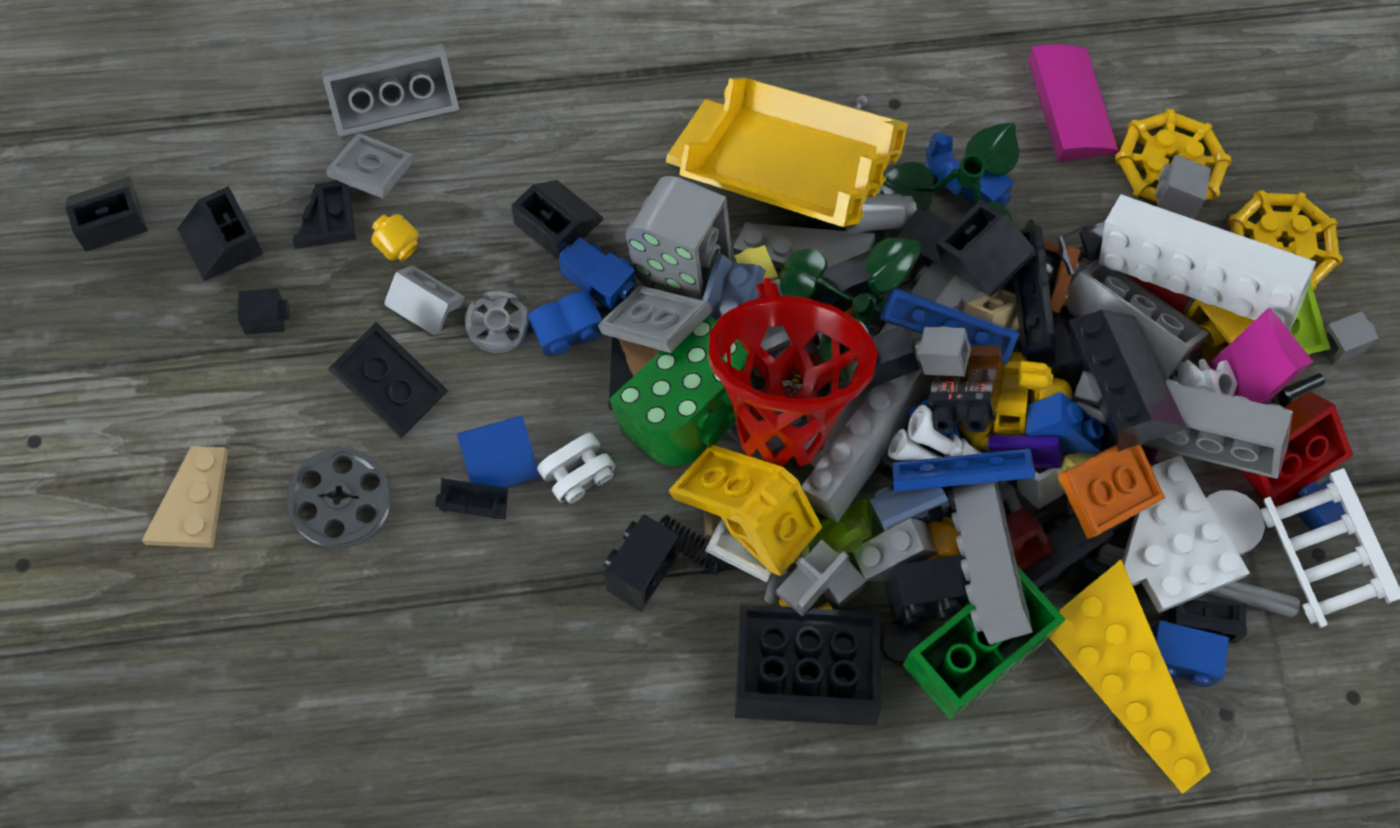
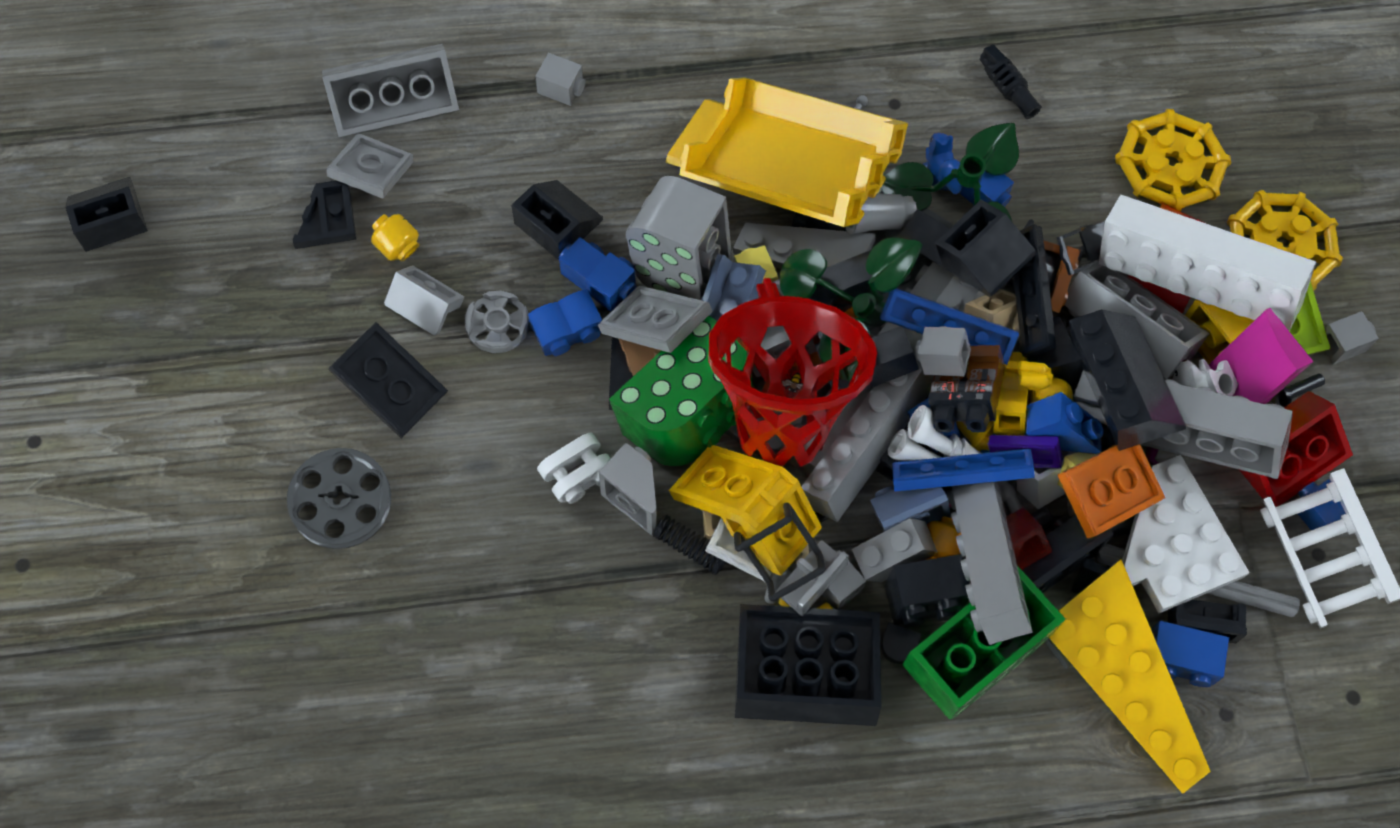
tan wing [142,446,228,548] -> none
black slope [177,186,263,281] -> none
black brick [238,288,290,334] -> none
black hinge [435,478,509,520] -> none
blue piece [457,415,540,487] -> none
black brick [604,514,679,612] -> none
clear neon green wing [815,497,872,553] -> none
dark pink slope [1028,45,1119,162] -> none
light grey brick [1154,154,1211,219] -> none
white tile [1206,490,1265,556] -> none
none -> light grey brick [535,52,585,106]
none -> light grey slope [599,443,656,536]
none -> black piece [734,502,826,601]
none -> black hinge [980,44,1042,119]

